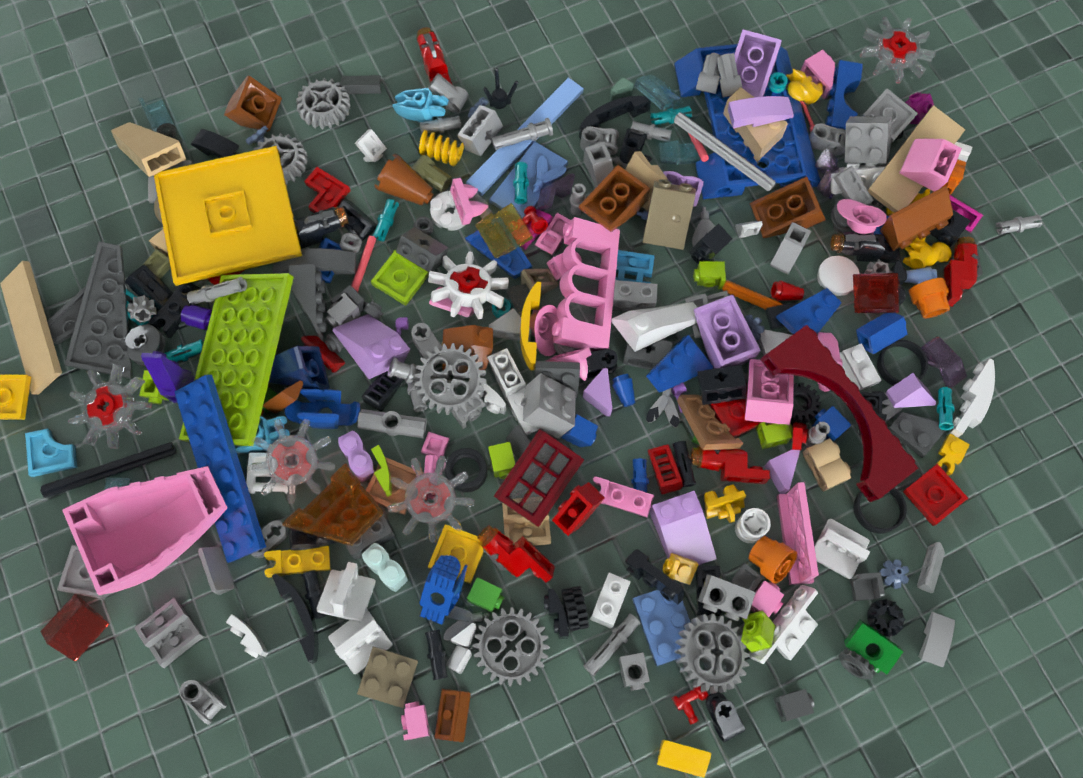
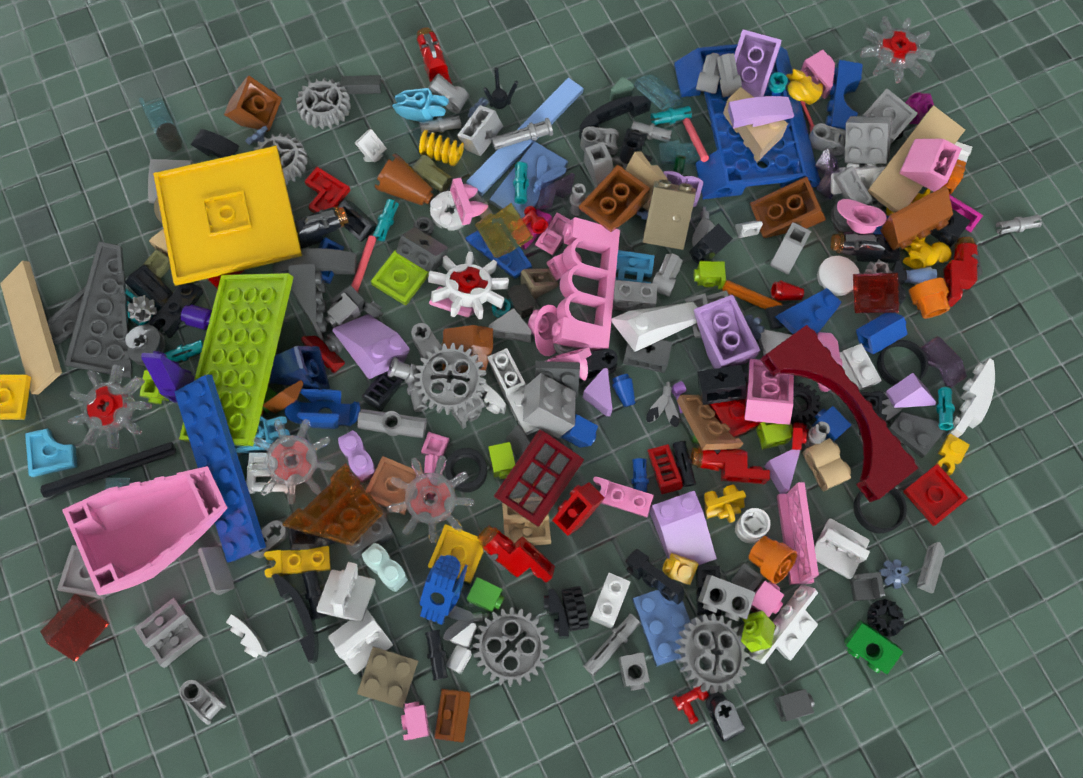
tan slope [111,122,186,177] -> none
light grey pin [187,277,247,305] -> none
light grey tile [340,233,362,253] -> none
lime slope [371,445,392,497] -> none
medium lavender hand [396,317,409,336] -> none
yellow slope [520,282,541,370] -> none
blue wing [646,335,714,393] -> none
yellow slope [657,740,711,778] -> none
light grey axle [674,112,776,191] -> none
dark grey gear [838,649,875,679] -> none
light grey slope [918,611,955,667] -> none
none -> light grey piece [652,254,683,297]
none -> dark green arm [673,155,688,177]

